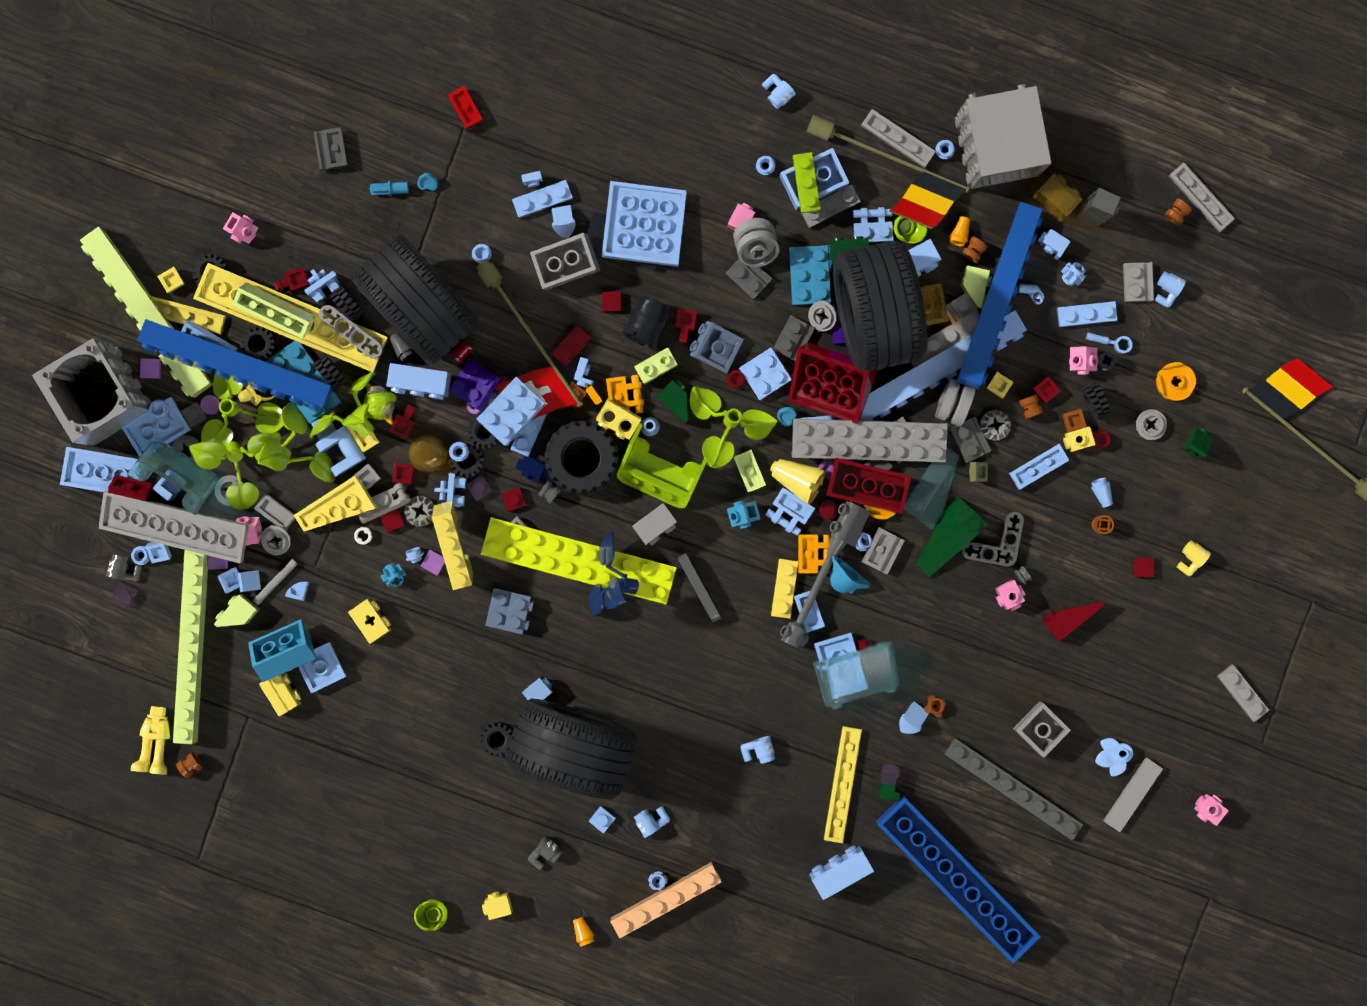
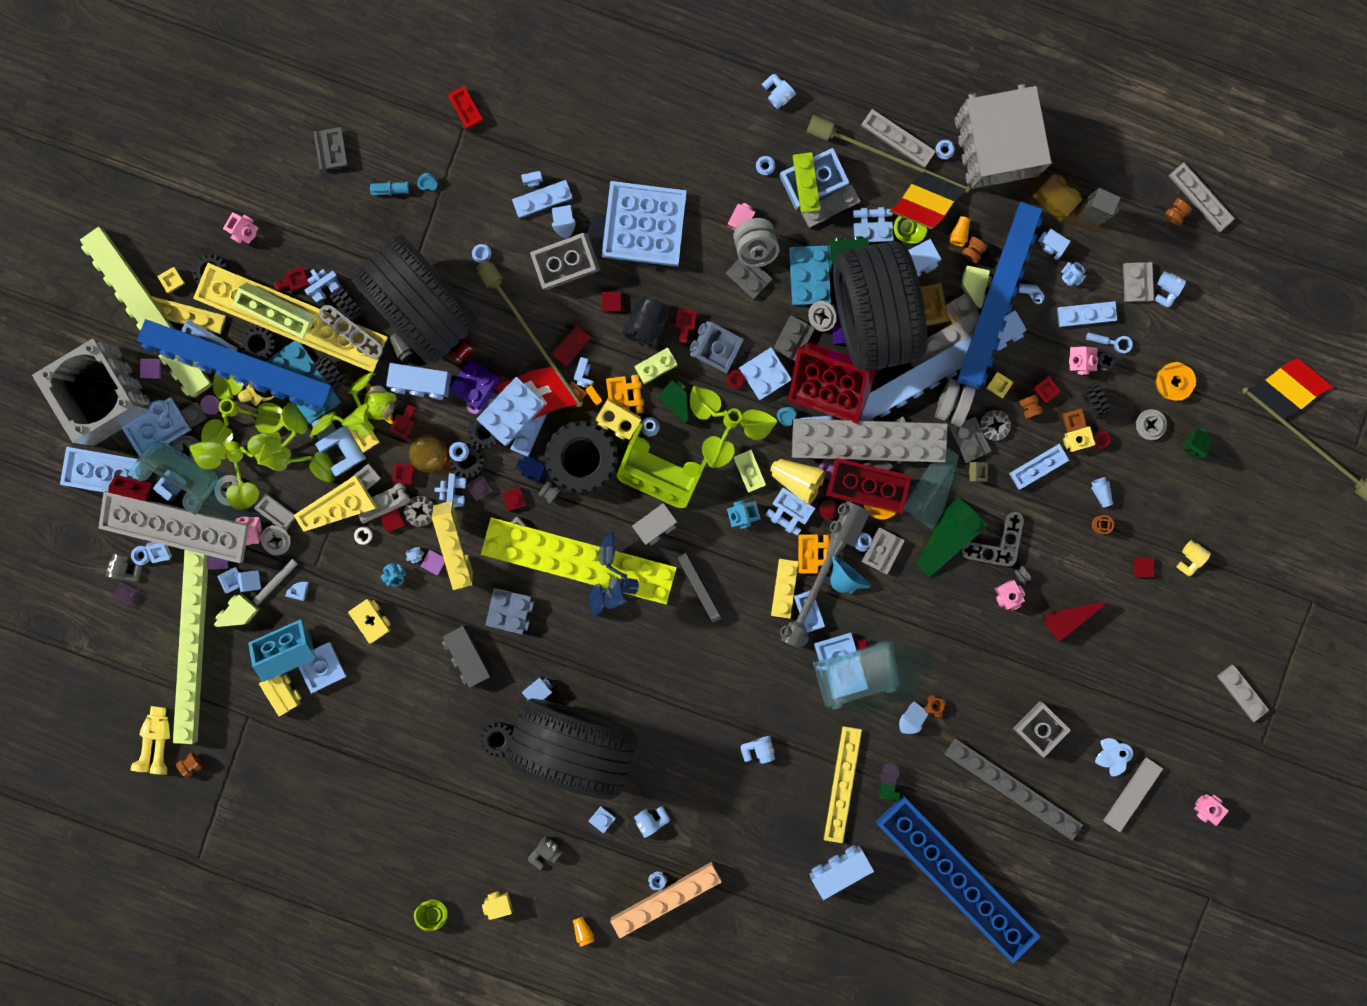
none -> dark grey brick [442,625,492,688]

